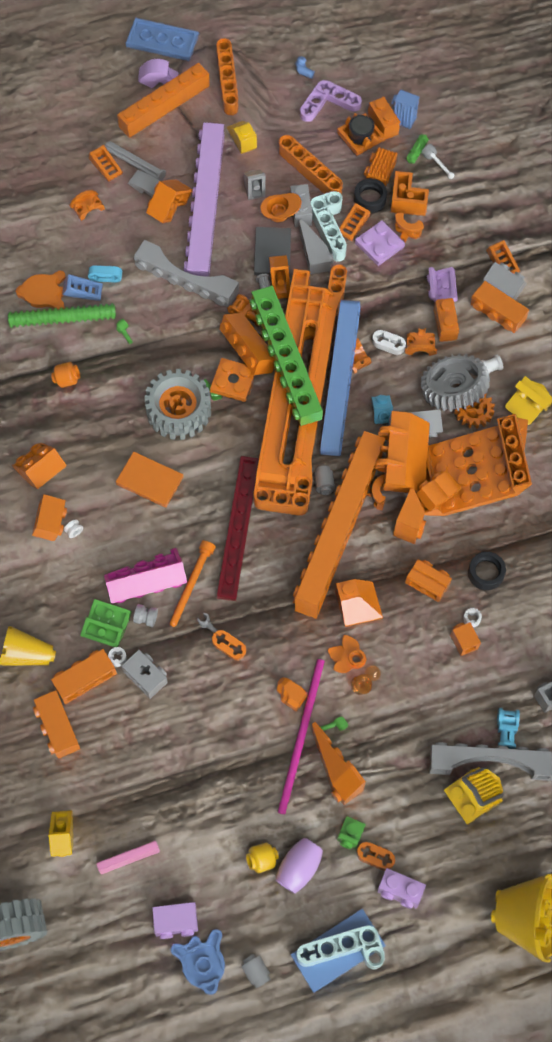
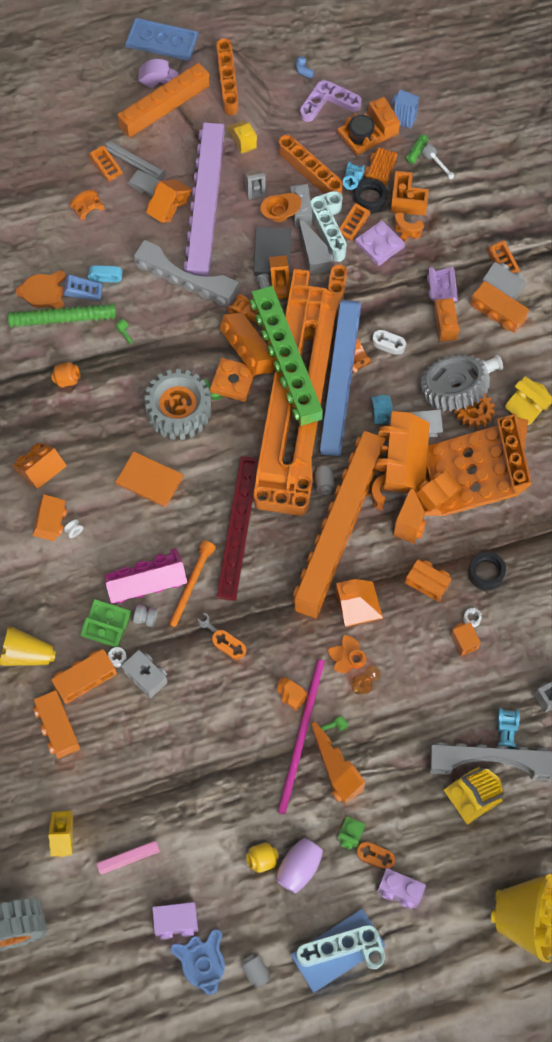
orange piece [405,328,437,356] -> none
none -> medium azure connector [343,162,366,190]

